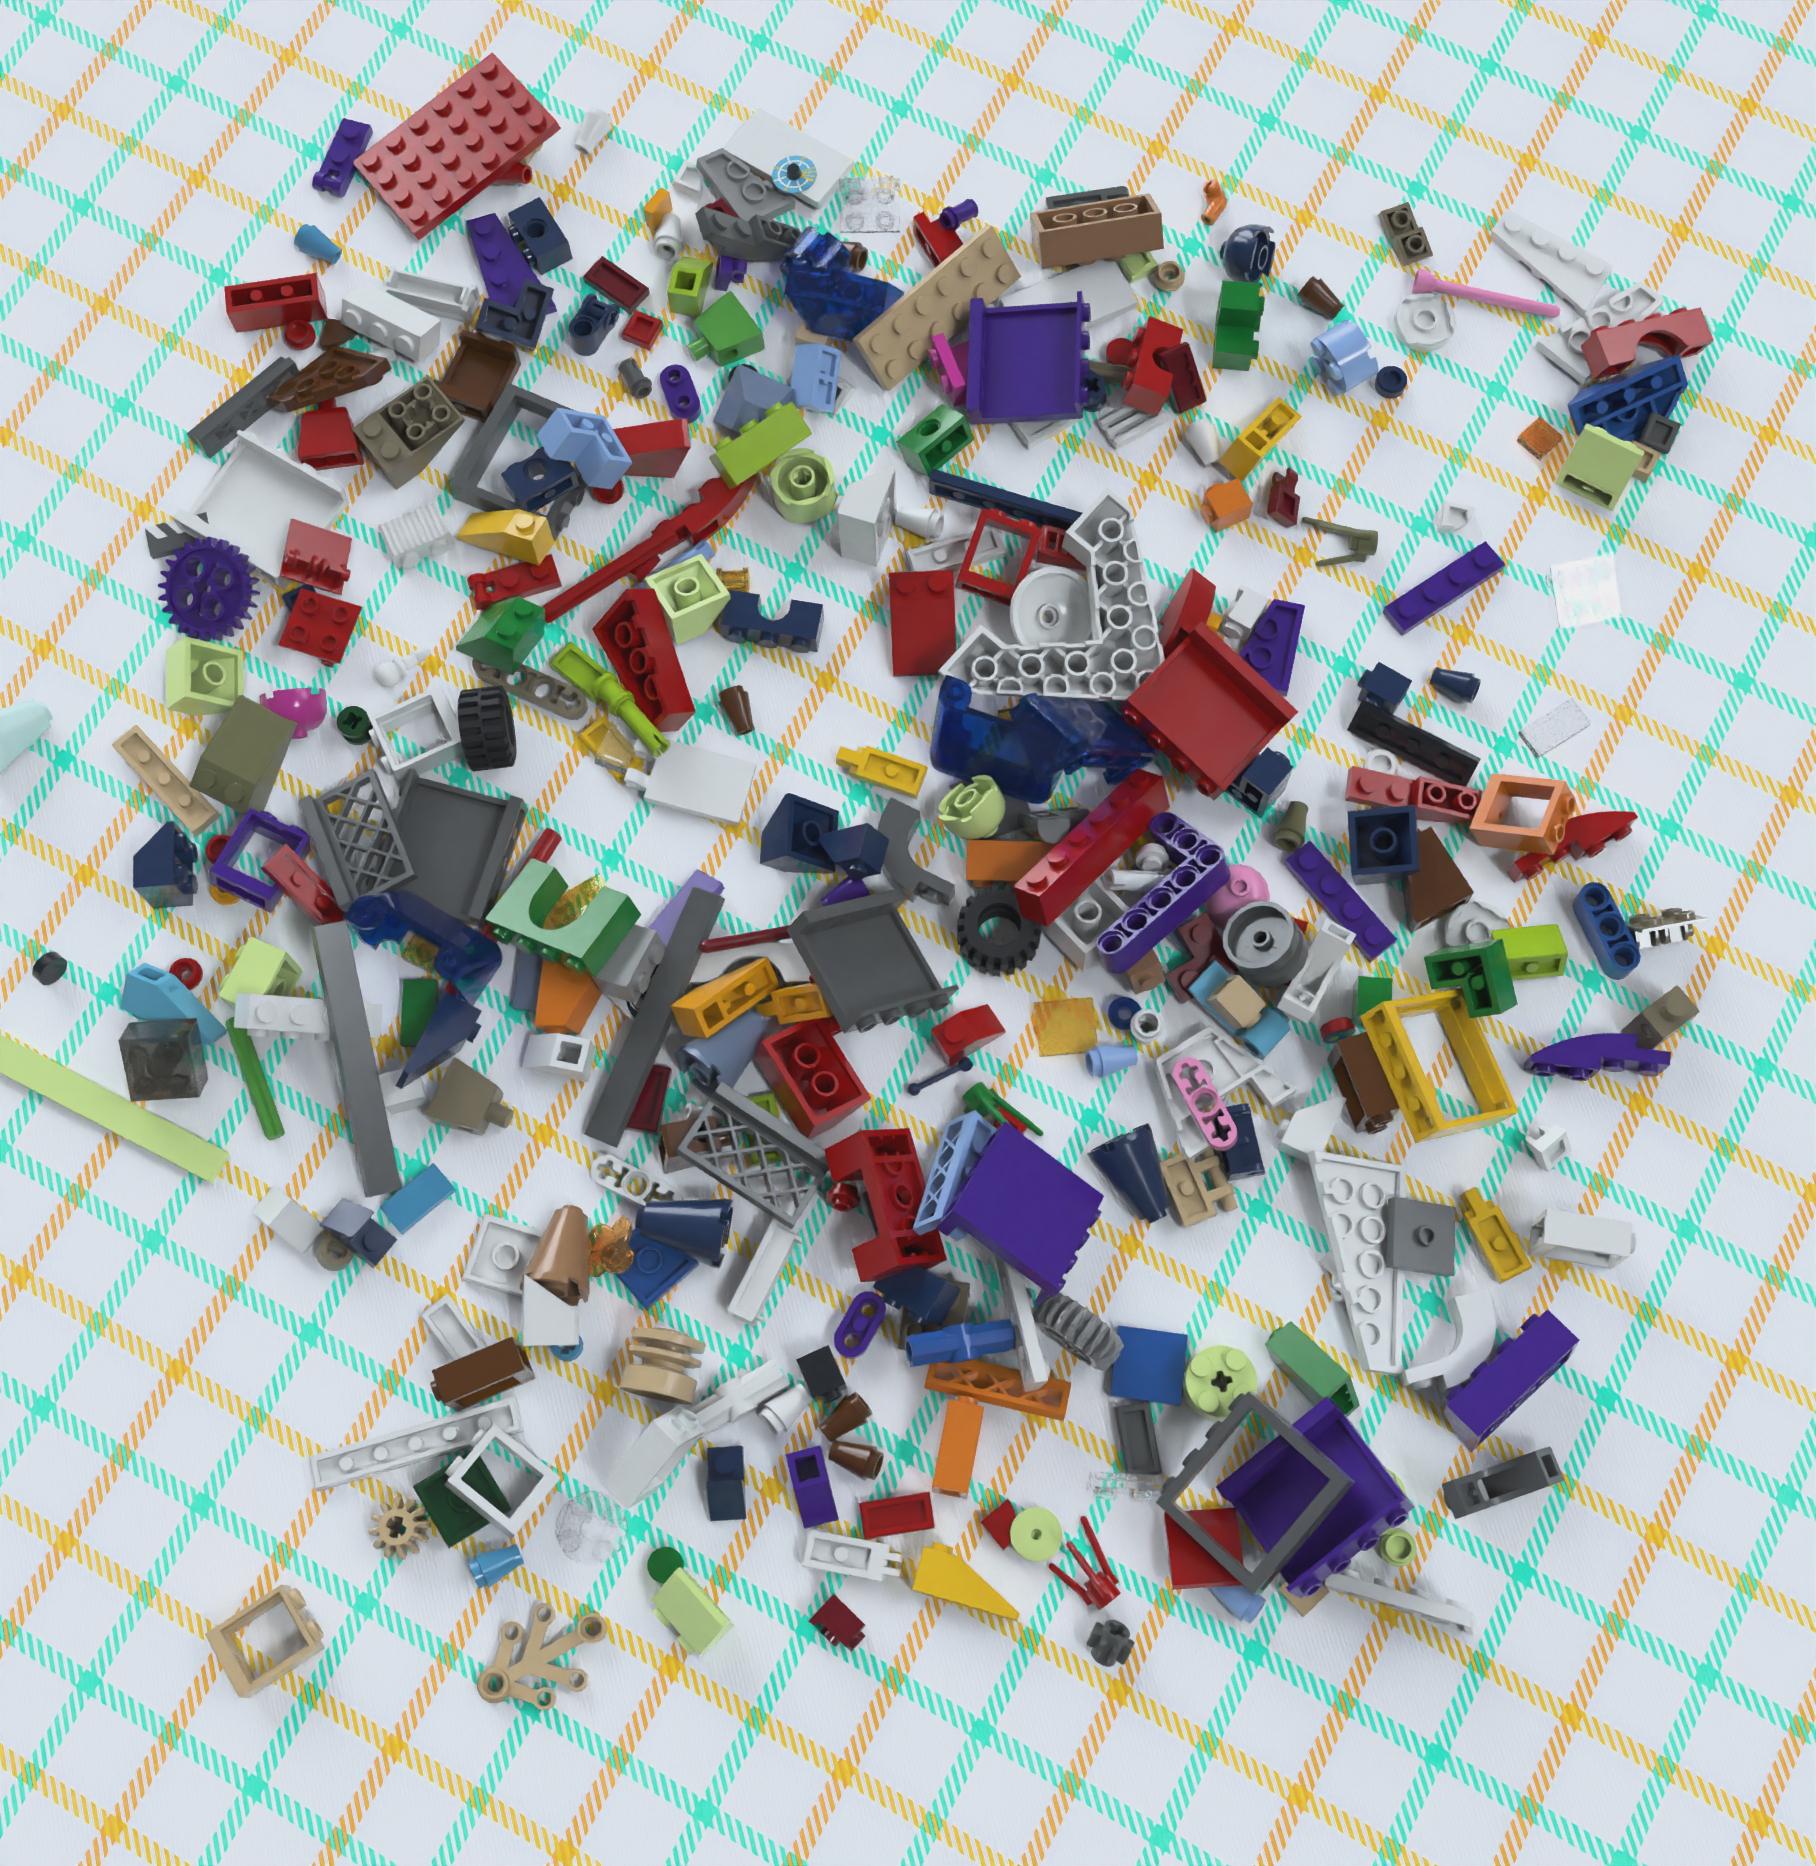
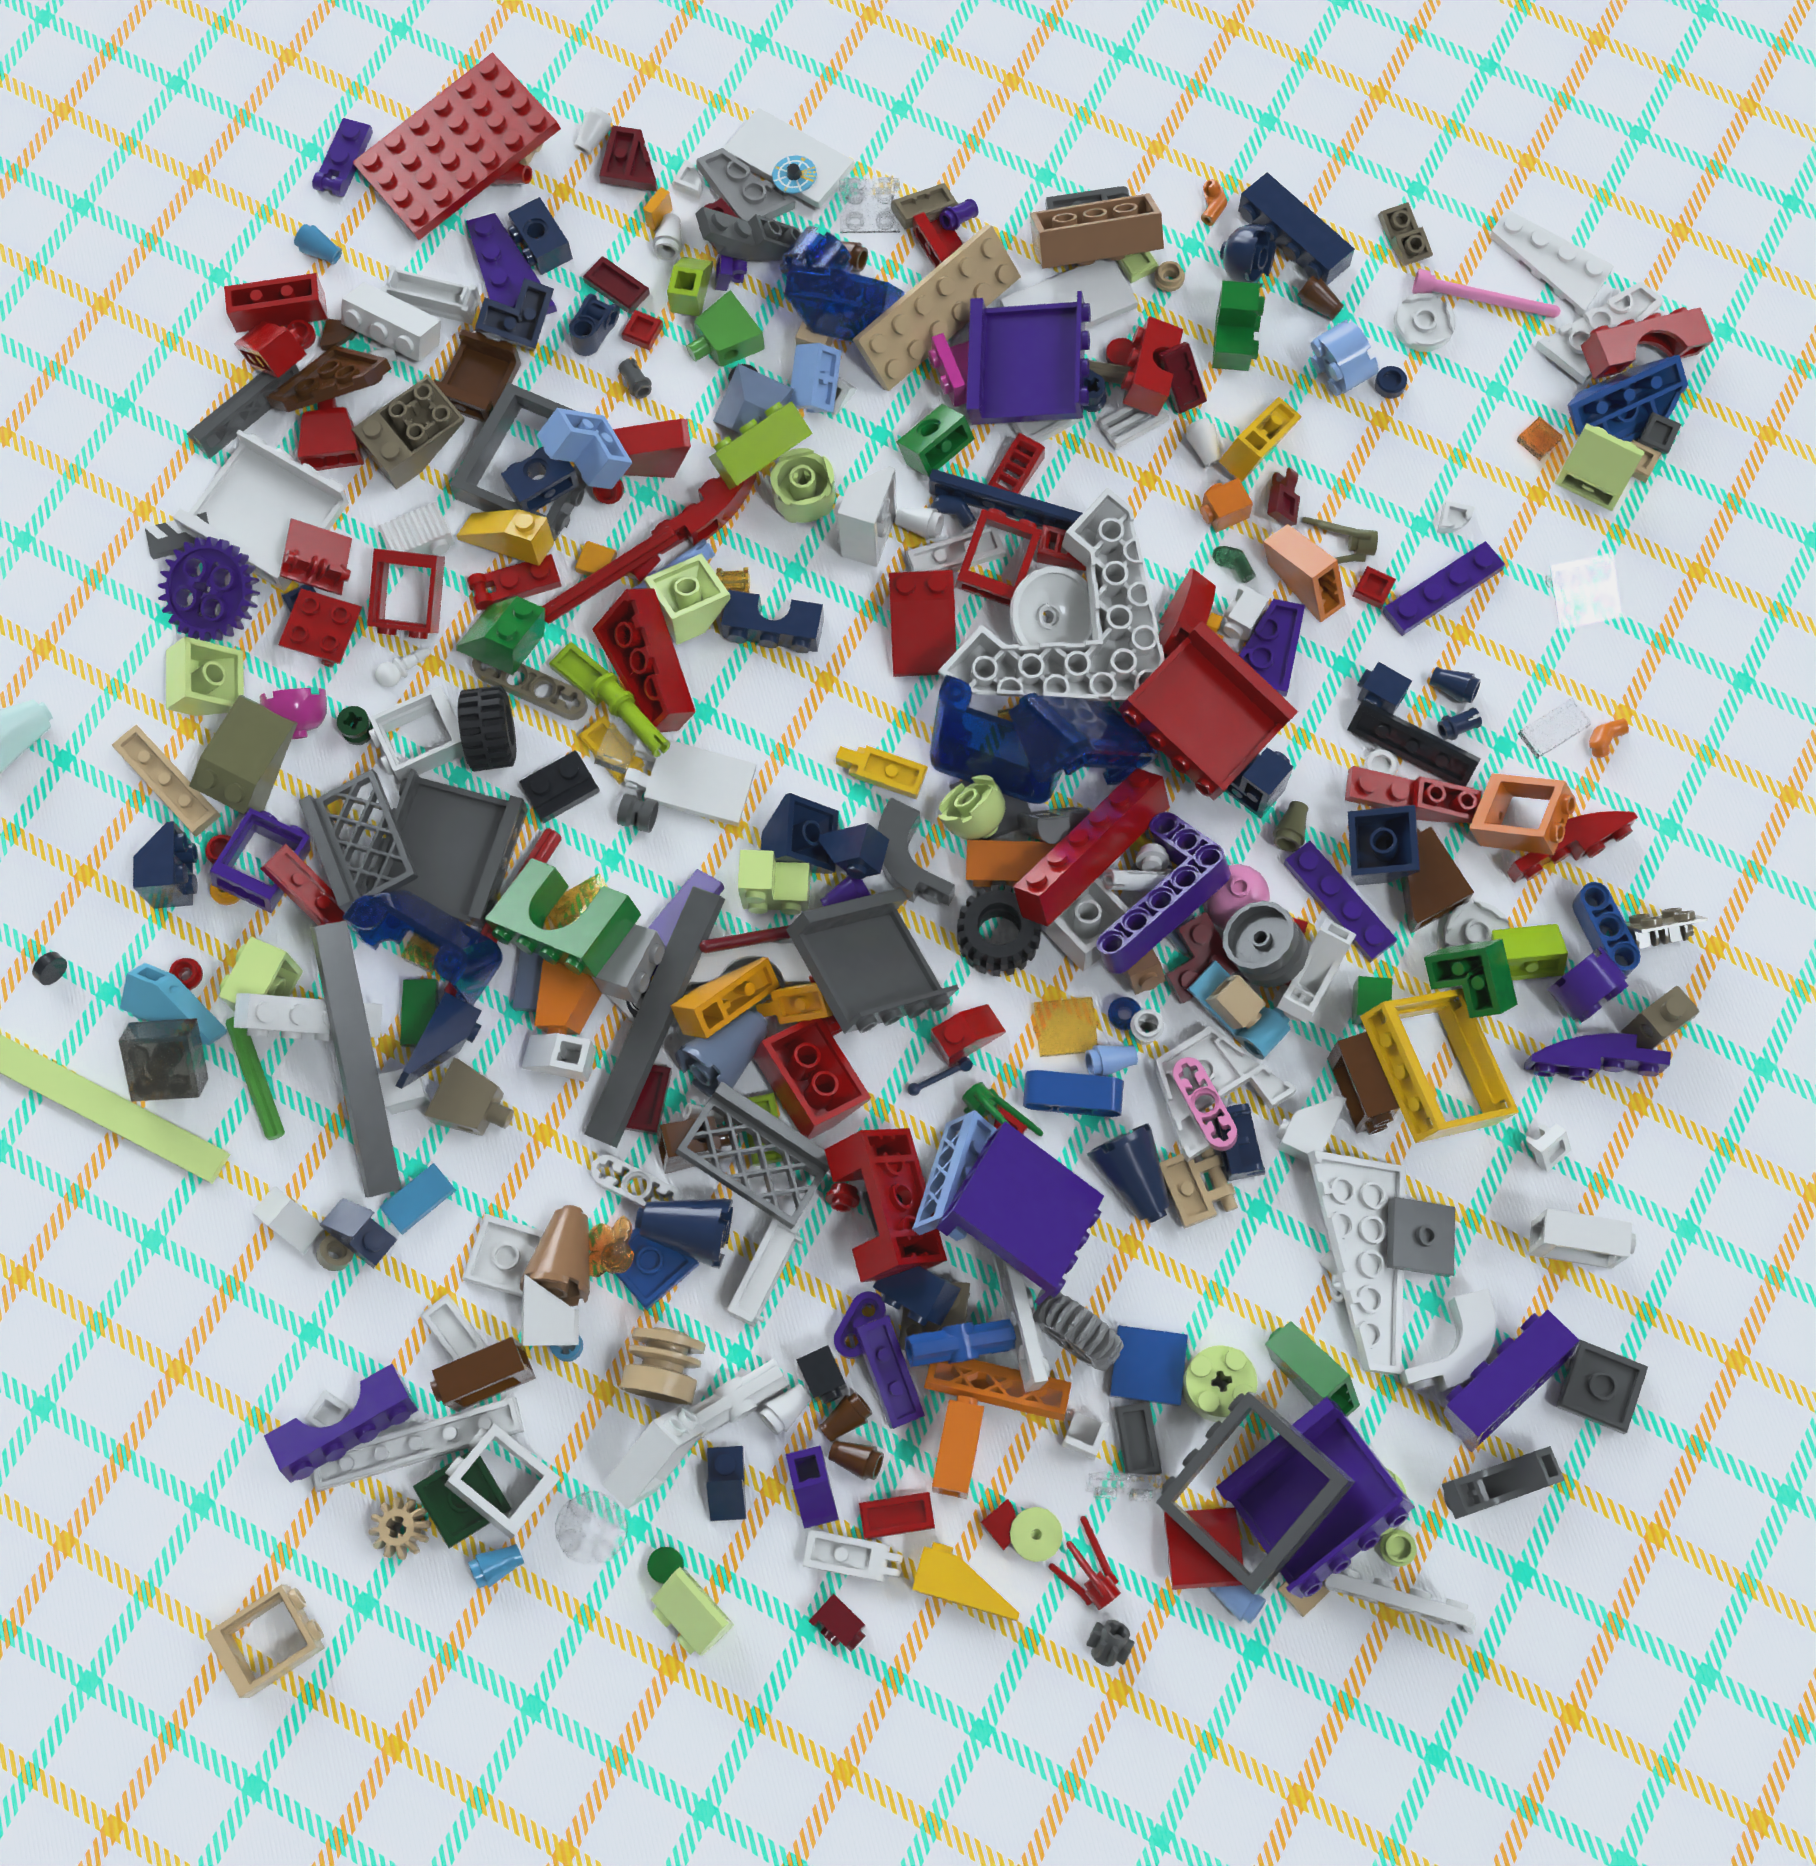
tan plant [477,1603,607,1710] -> none
dark purple plate [660,364,701,424] -> none
reddish brown cone [718,685,755,736] -> none
red tile [1319,1017,1356,1044] -> none
yellow hinge [1460,1187,1533,1285] -> none
none -> red brick [234,321,307,378]
none -> dark purple arch [264,1364,419,1483]
none -> white tile [303,1389,354,1427]
none -> red window [367,548,445,639]
none -> black plate [519,750,600,824]
none -> light orange tile [575,541,617,576]
none -> dark red wing [599,125,658,191]
none -> dark grey wheel [617,793,659,833]
none -> yellowish green brick [738,850,811,915]
none -> dark purple plate [853,1315,925,1429]
none -> dark tan plate [890,183,958,230]
none -> dark blue arm [931,494,977,529]
none -> red slope [988,433,1045,494]
none -> blue beam [1023,1070,1124,1117]
none -> white panel [1062,1411,1110,1460]
none -> clear green arm [1212,546,1256,583]
none -> dark blue brick [1238,172,1355,285]
none -> orange slope [1263,524,1346,622]
none -> red tile [1352,566,1396,609]
none -> dark blue pin [1437,707,1482,741]
none -> dark purple brick [1547,946,1629,1023]
none -> dark grey plate [1556,1339,1648,1434]
none -> orange arm [1589,718,1629,758]

